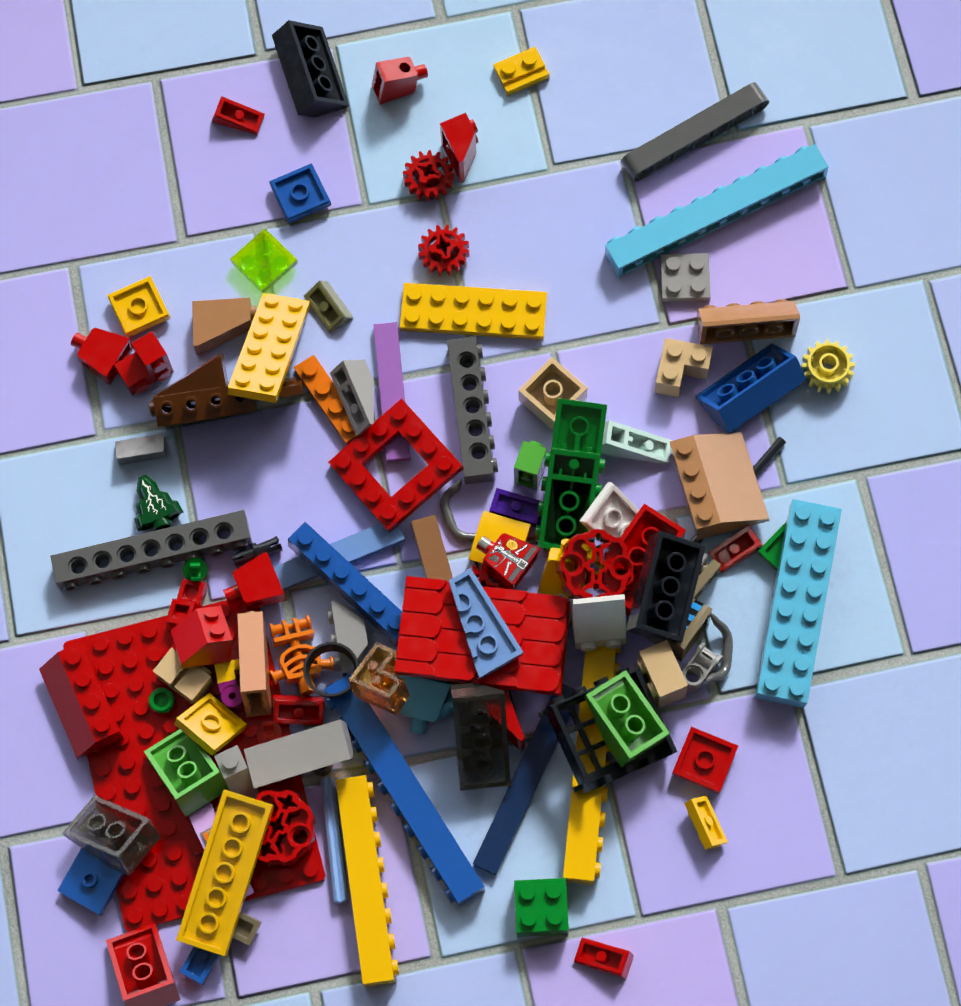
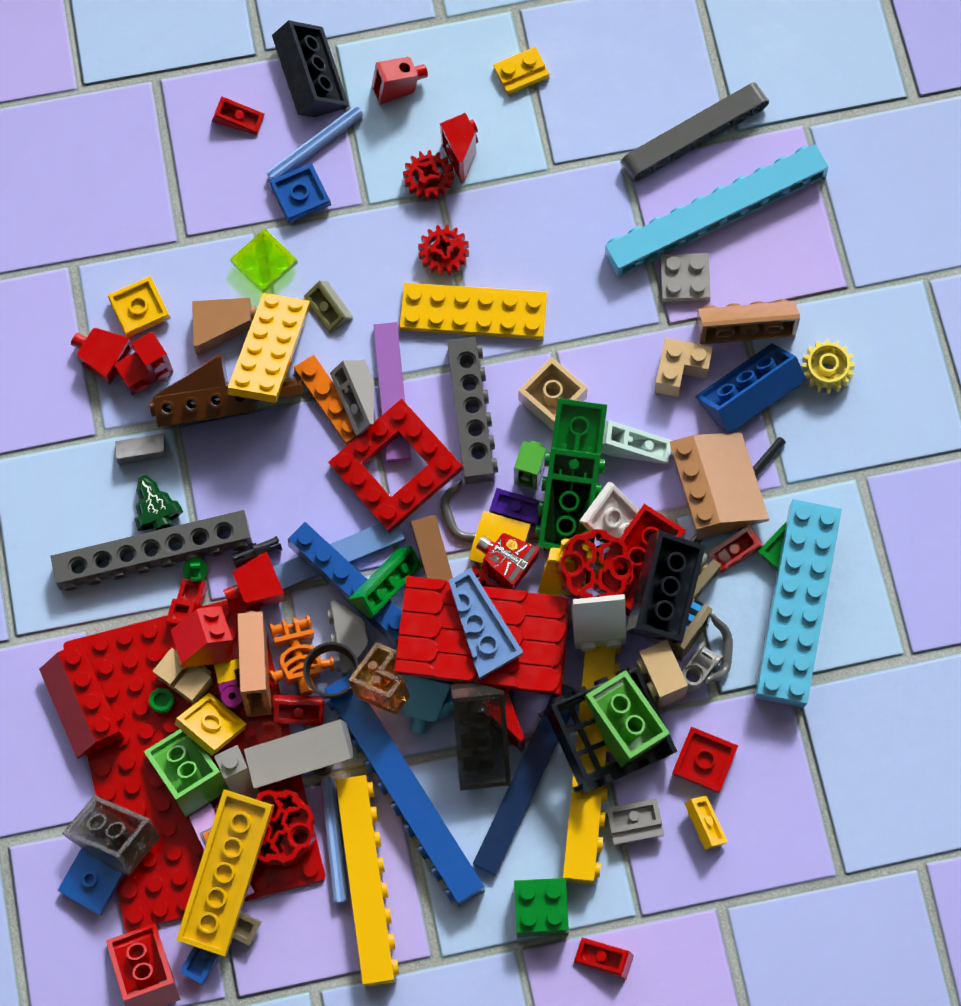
none -> light blue axle [267,106,363,180]
none -> green slope [348,545,422,618]
none -> light grey plate [606,799,664,846]

